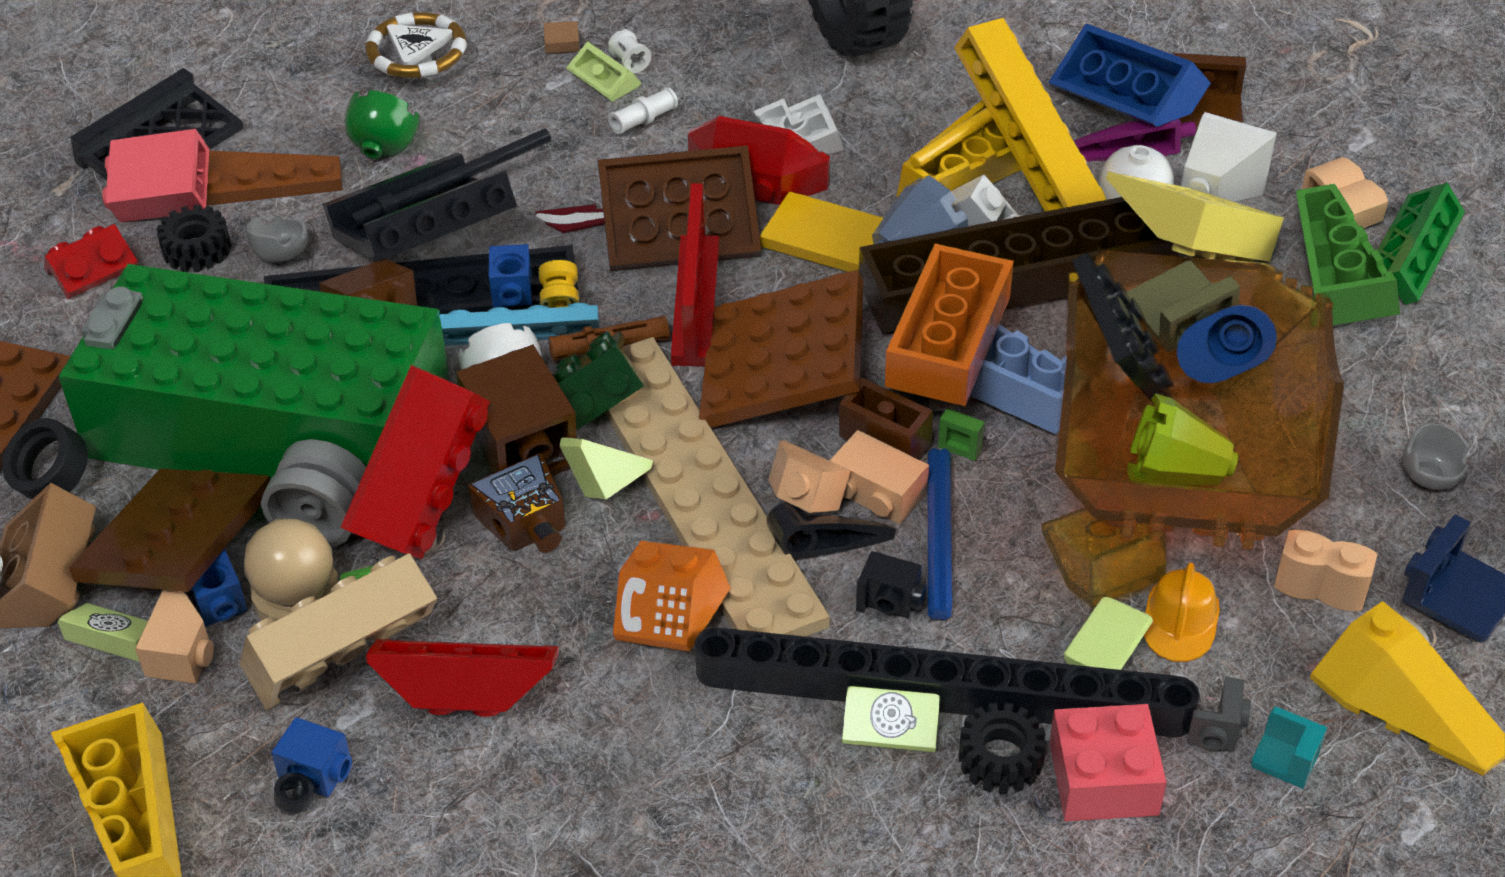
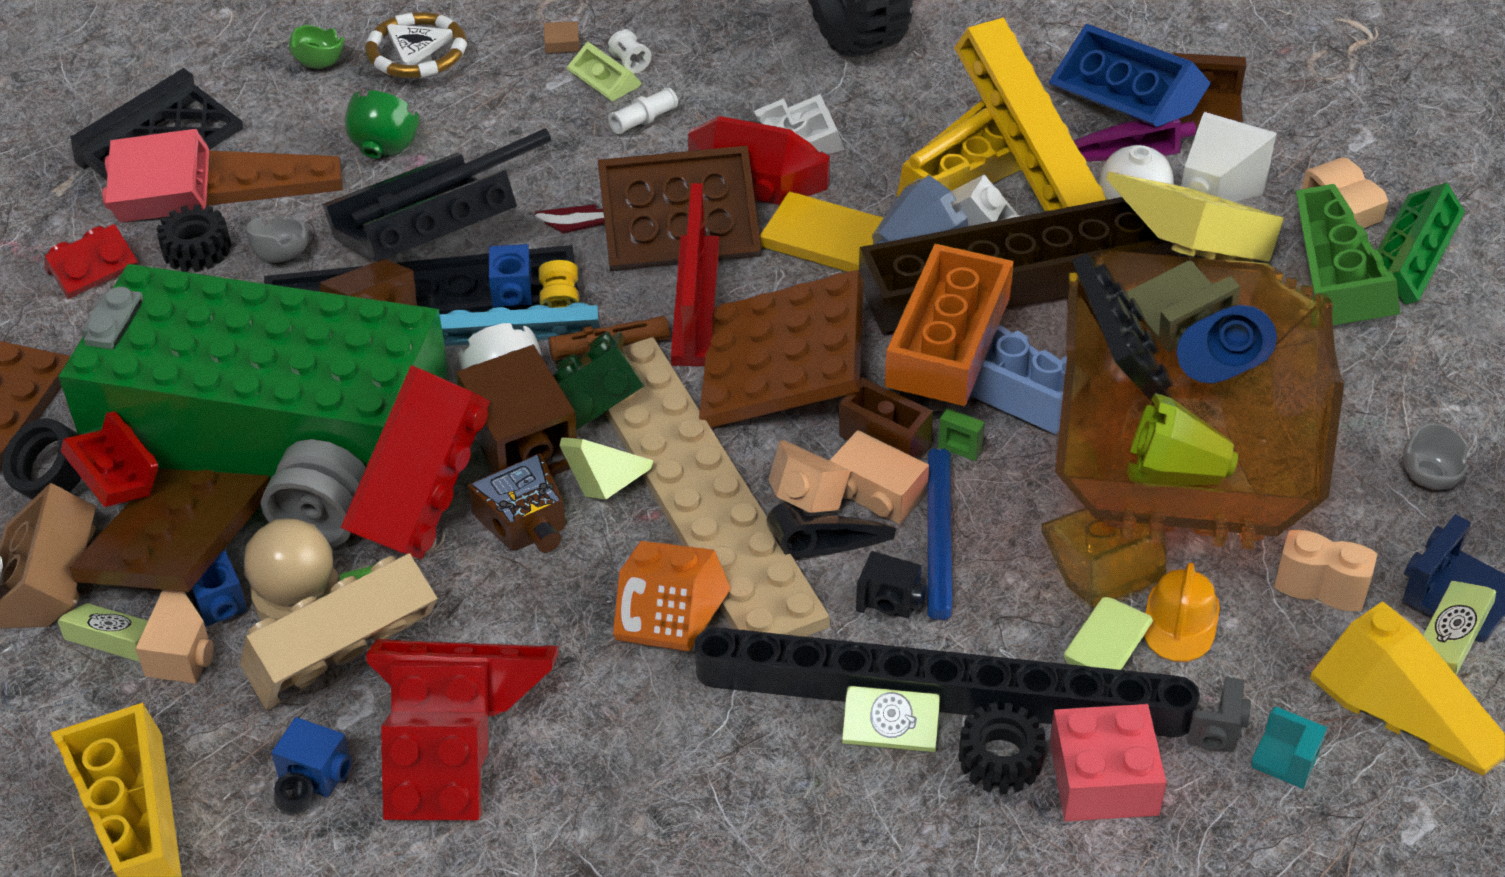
none -> red bracket [61,411,158,507]
none -> bright green hair [289,25,345,70]
none -> red bracket [381,662,489,820]
none -> yellowish green slope [1423,581,1496,675]

